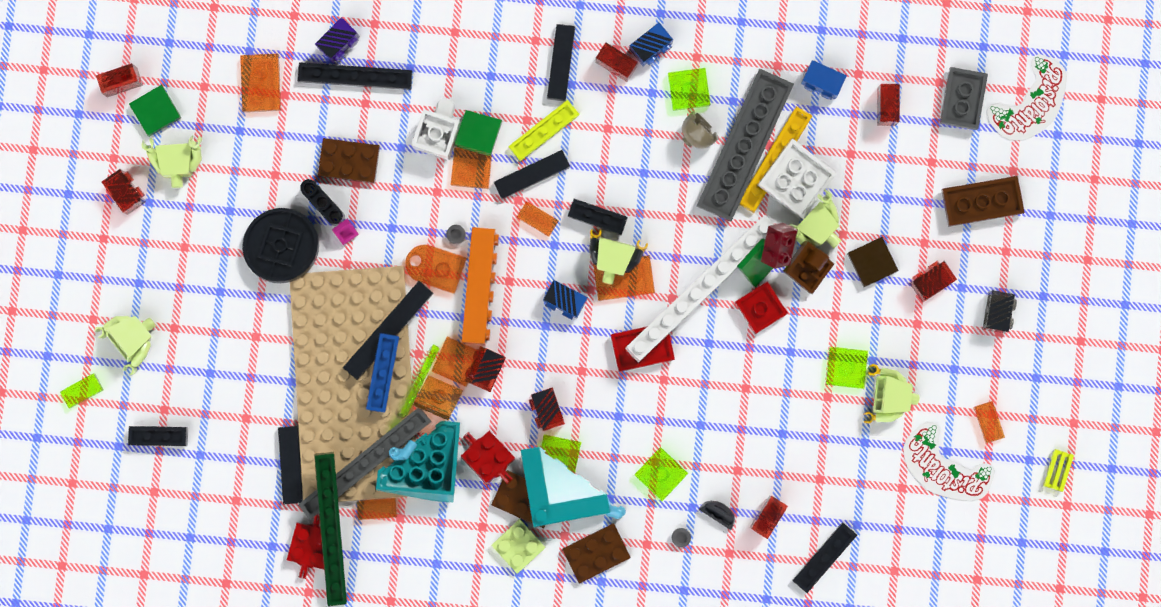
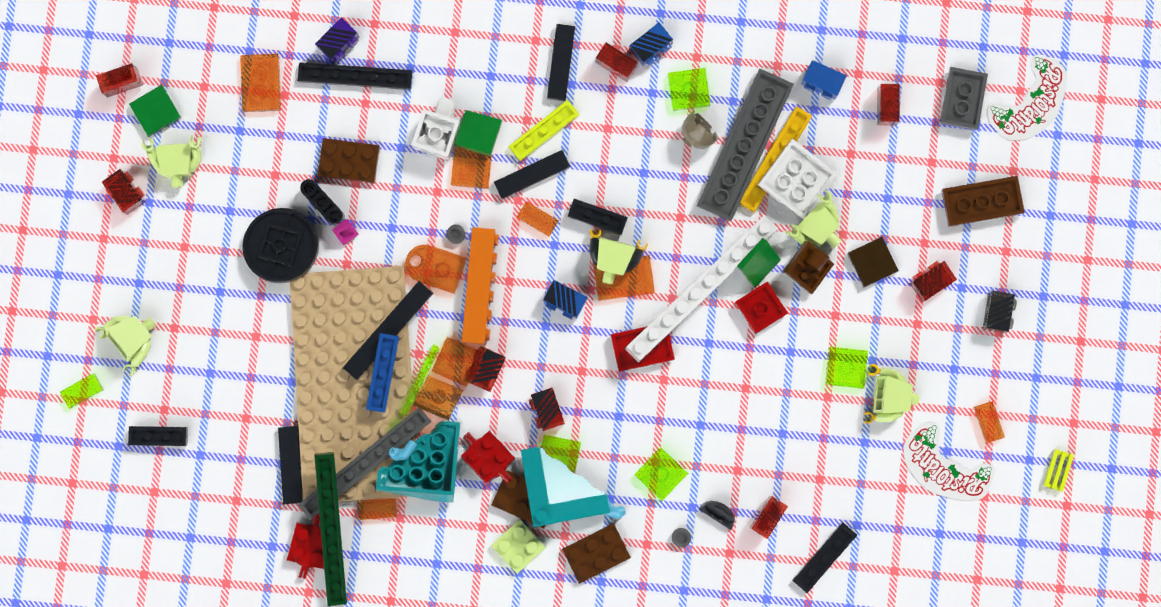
dark red brick [761,223,798,269] -> none

